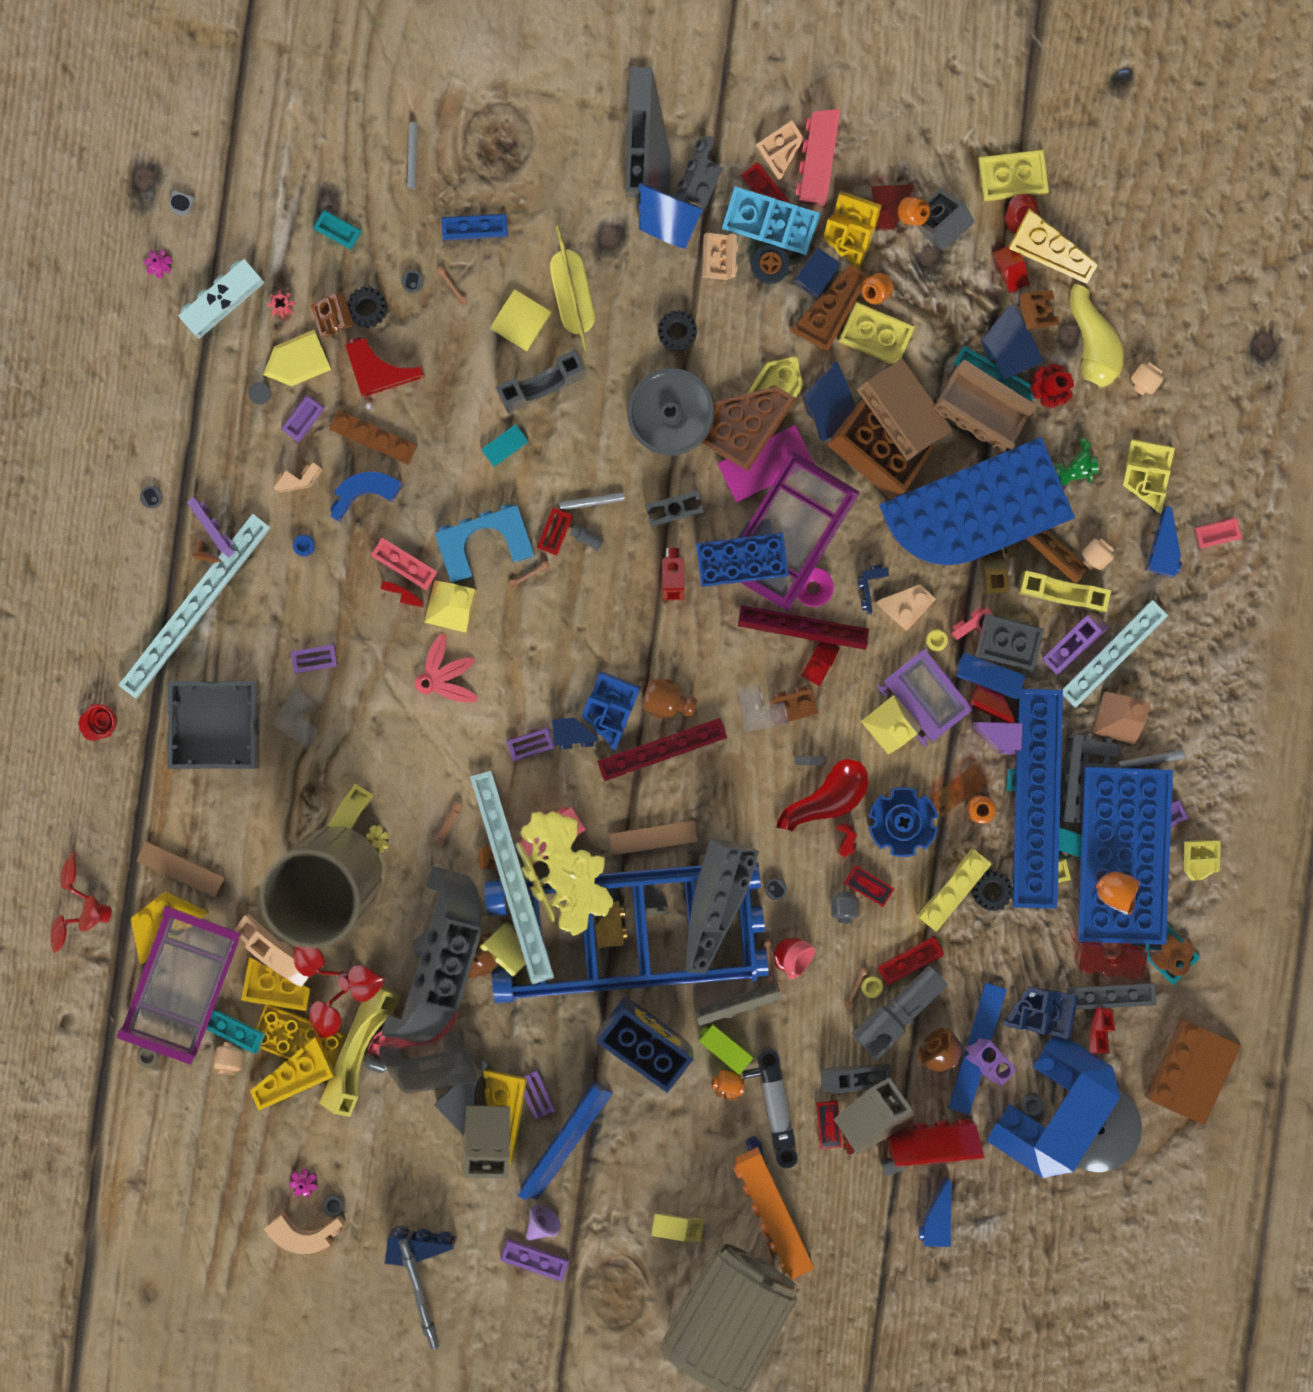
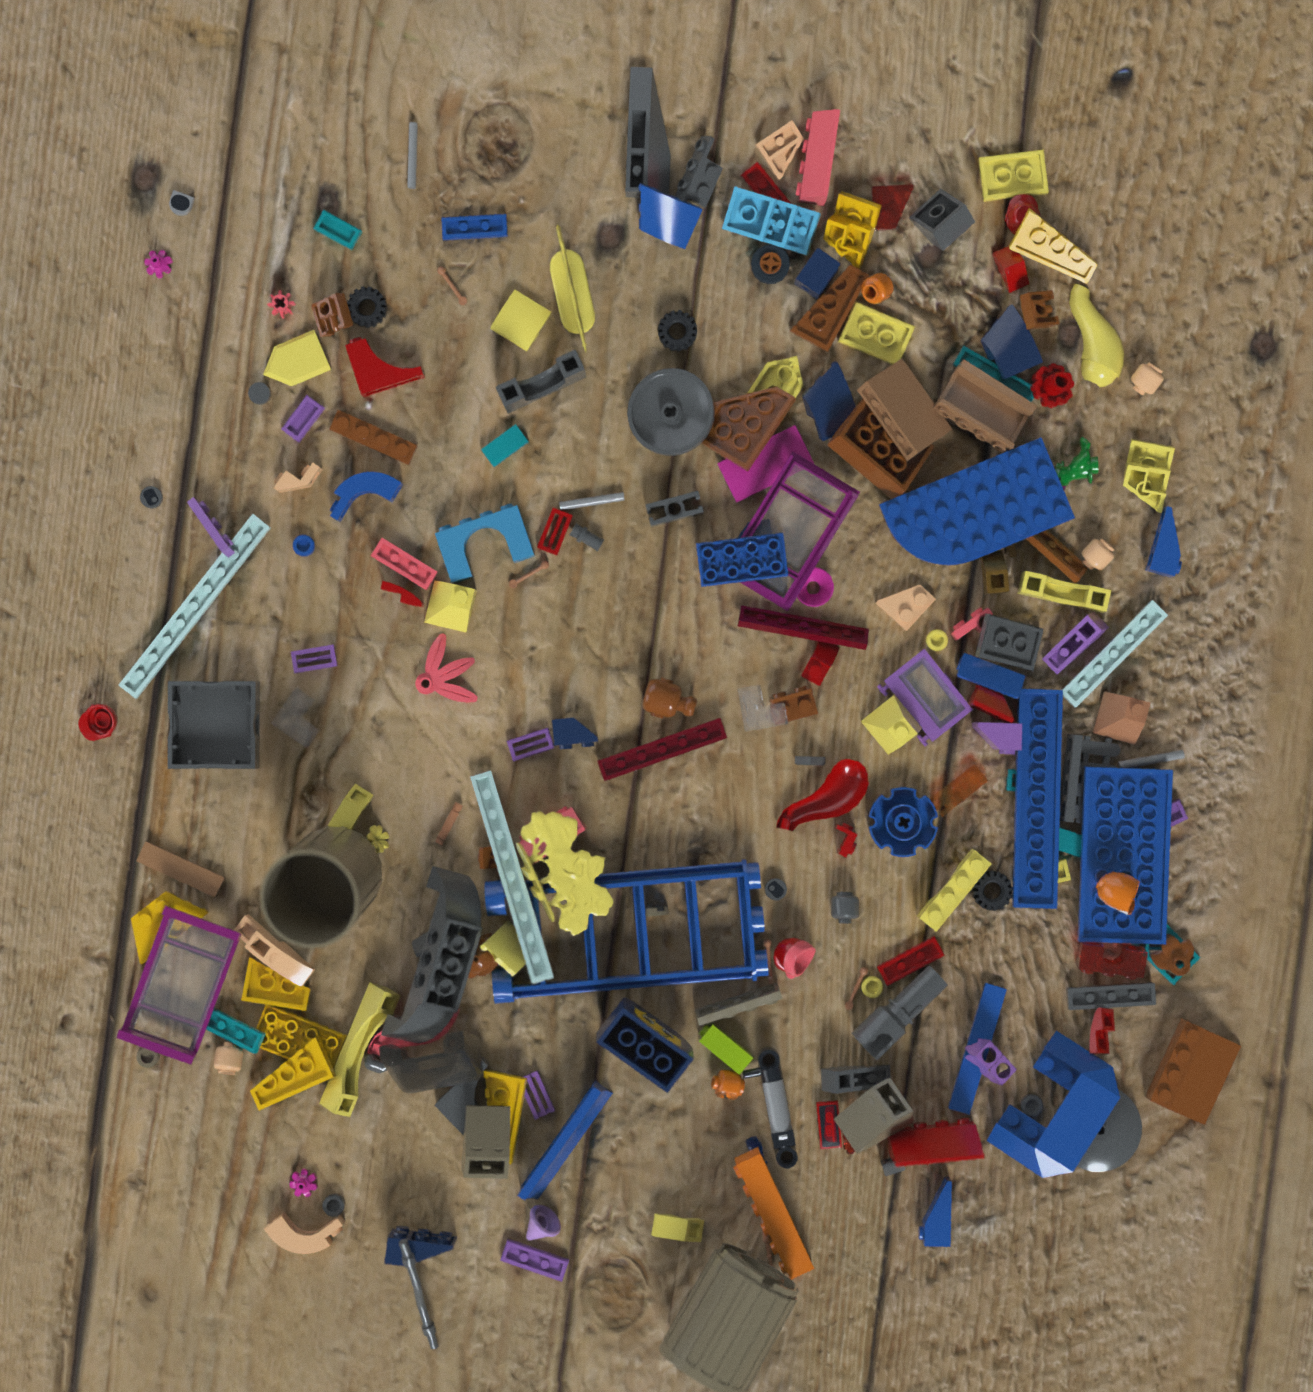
red plant [50,852,112,954] -> none
light aqua brick [178,259,265,339] -> none
dark orange bar [192,541,221,563] -> none
red plant [293,945,385,1039] -> none
dark grey tile [401,270,424,293] -> none
blue slope [582,671,641,750] -> none
pearl gold slope [595,900,628,948] -> none
medium nougat tile [609,820,698,855] -> none
red torso [662,547,685,601] -> none
dark grey wedge [686,839,759,974] -> none
light nougat bracket [702,233,738,280] -> none
slope [844,864,894,907] -> none
dark blue bracket [857,564,889,615] -> none
orange head [898,196,930,226] -> none
dark orange cylinder [917,1027,962,1072] -> none
orange head [966,796,996,824] -> none
dark blue slope [1002,987,1078,1039] -> none
light yellow slope [1184,840,1221,881] -> none
coral tile [1193,517,1242,549] -> none

